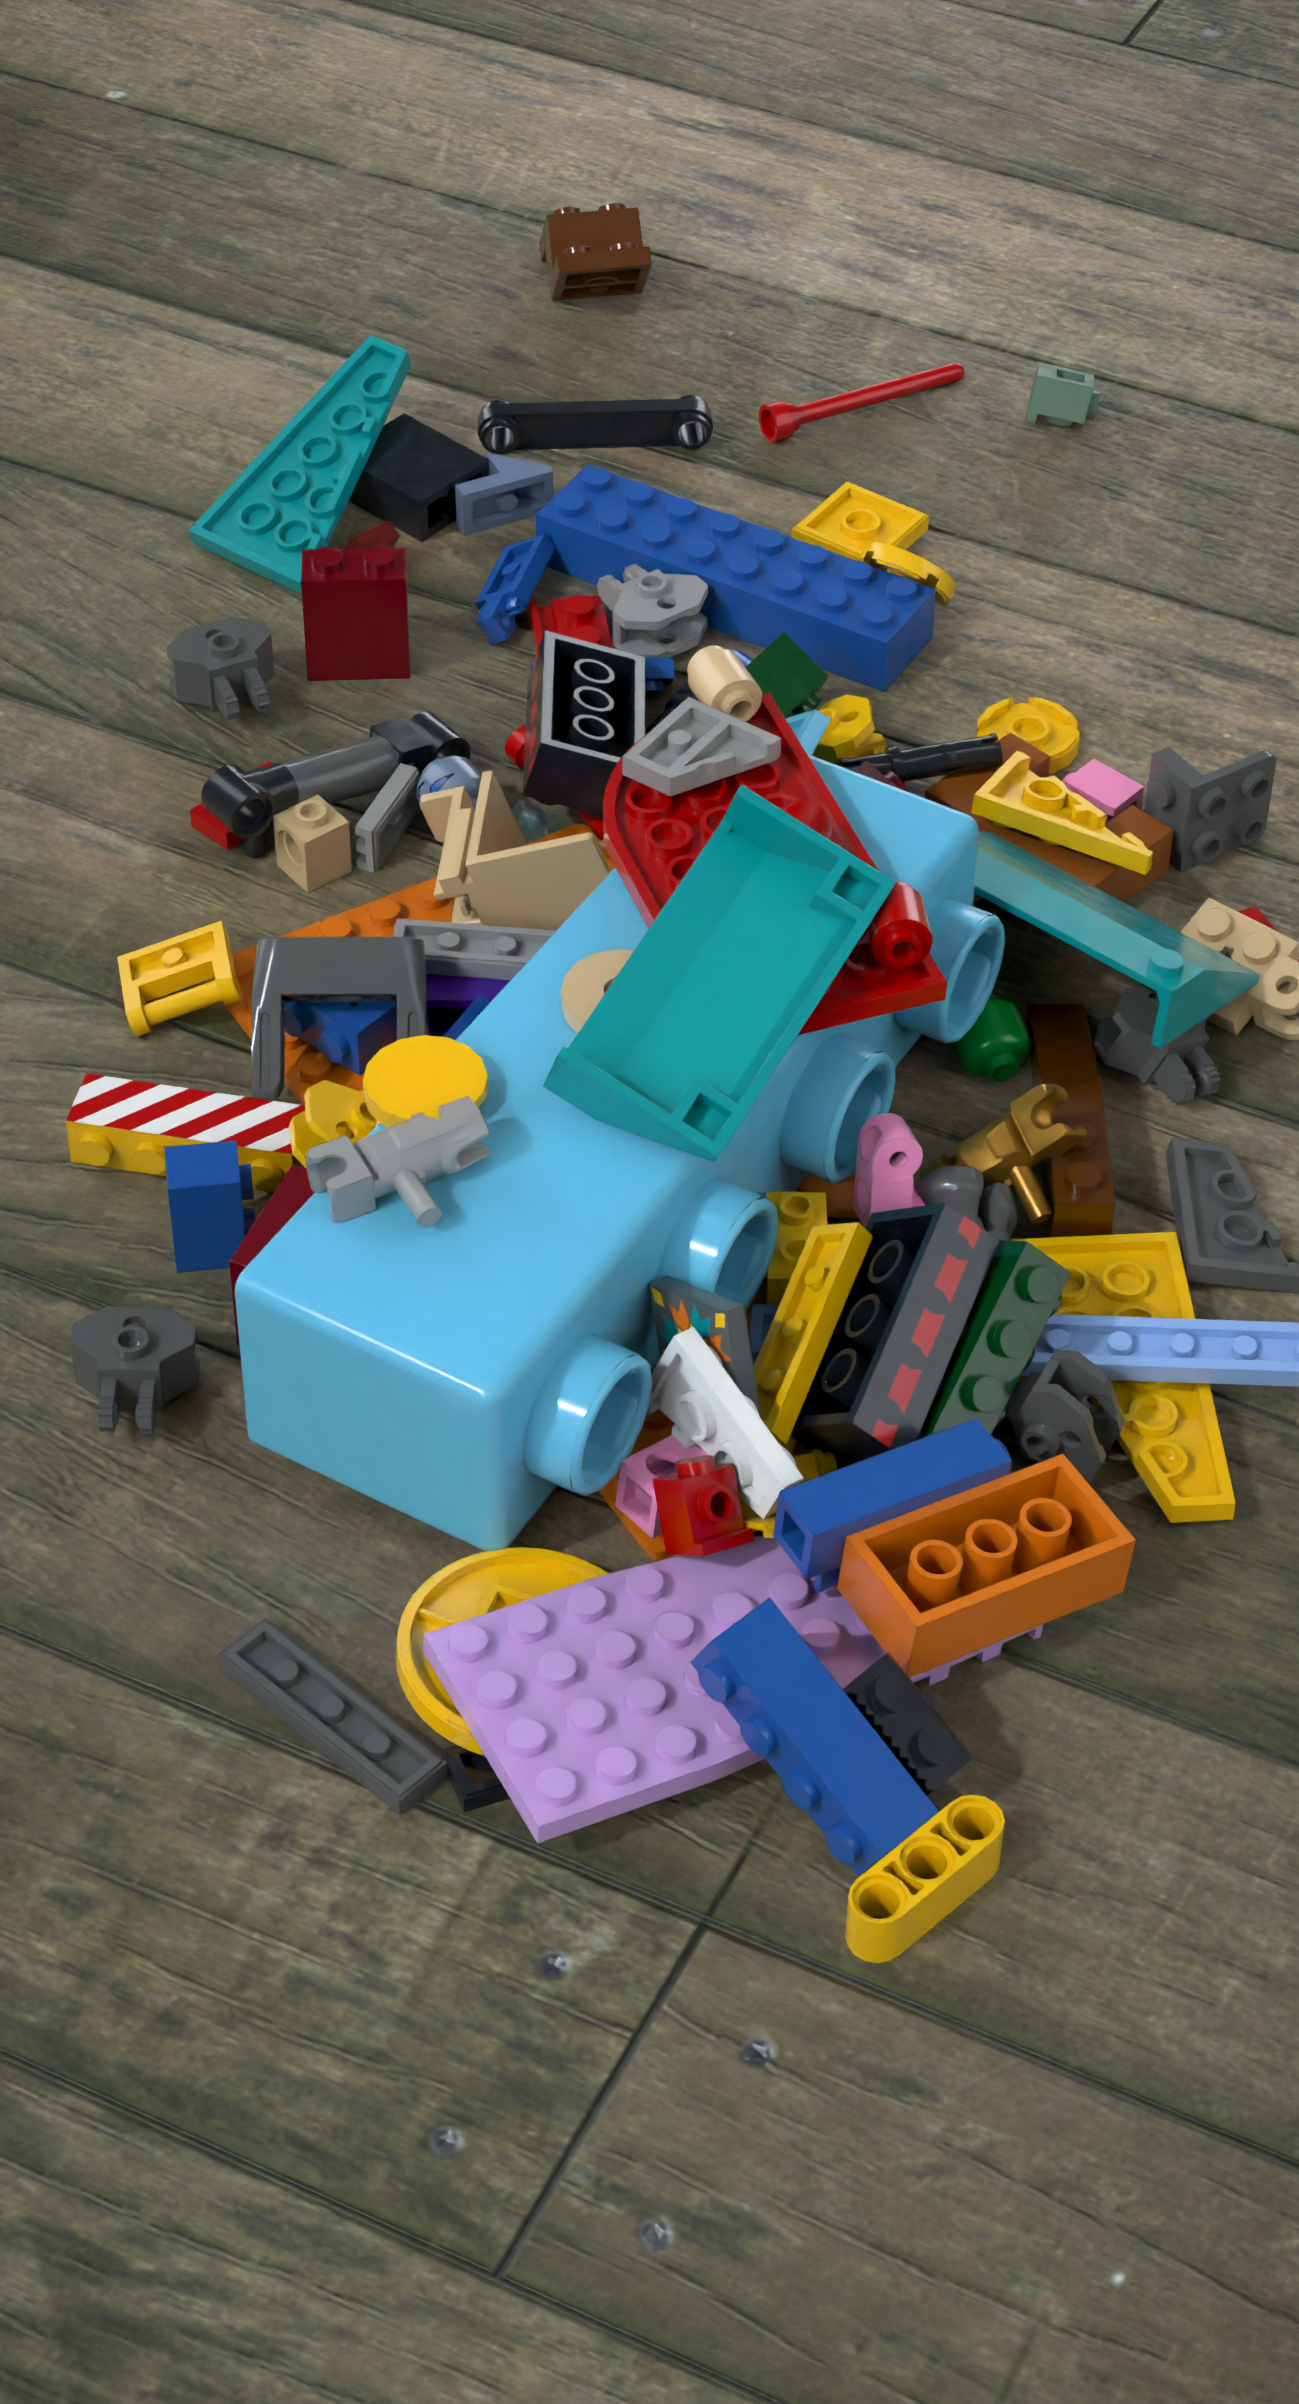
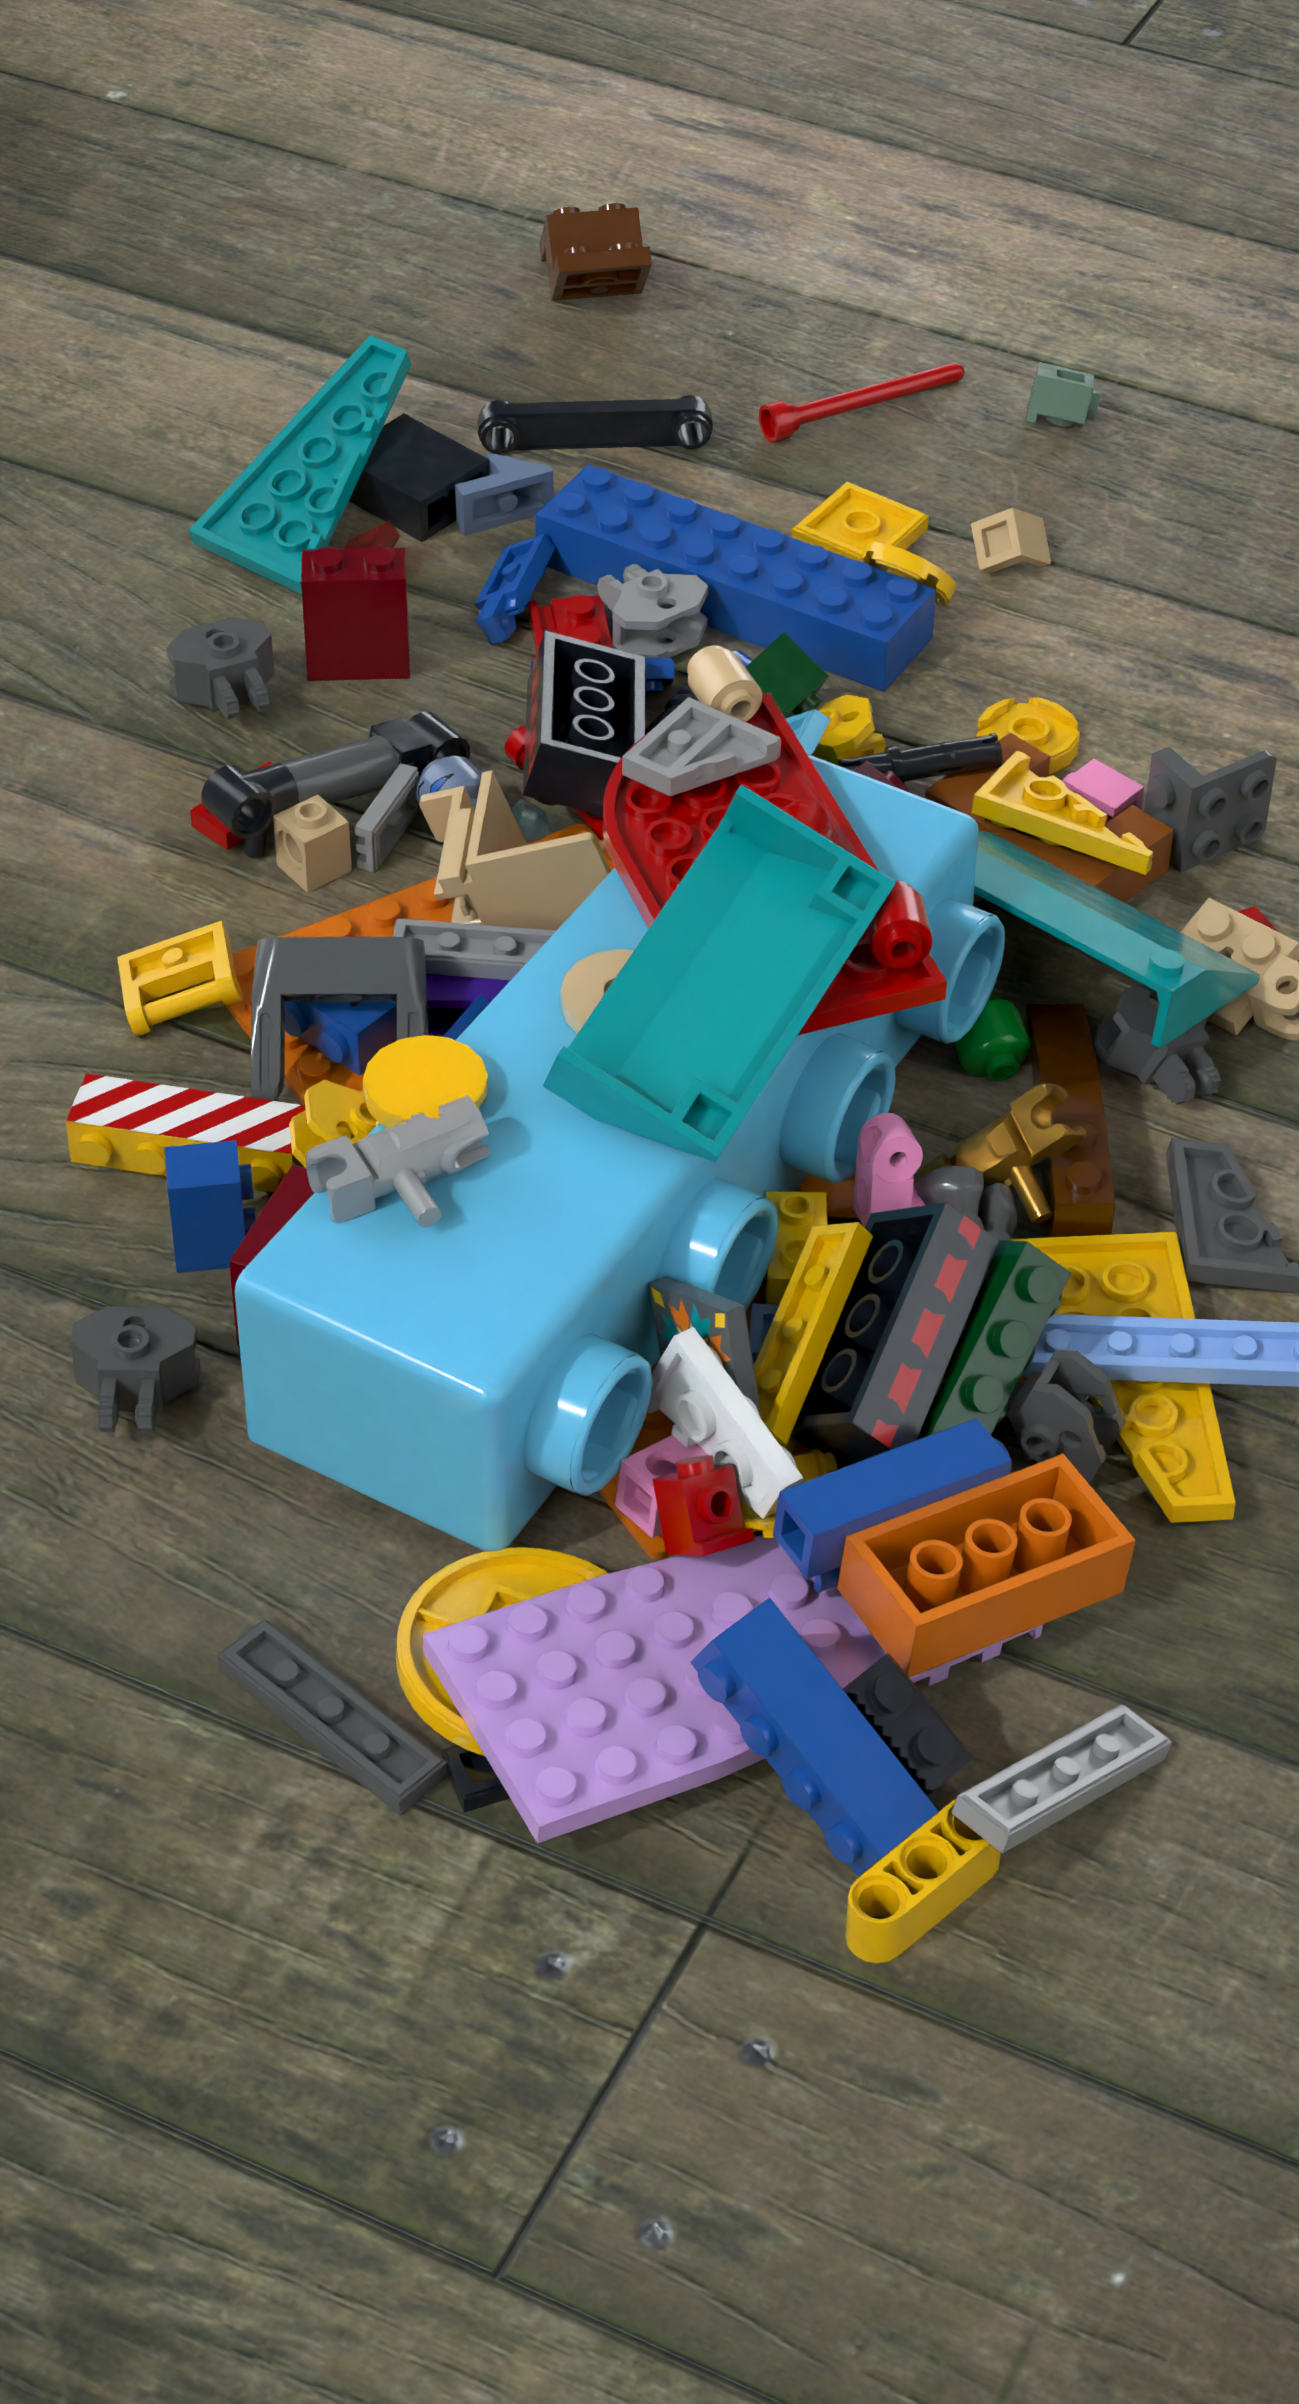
none -> light grey tile [952,1704,1172,1854]
none -> tan panel [971,507,1051,574]

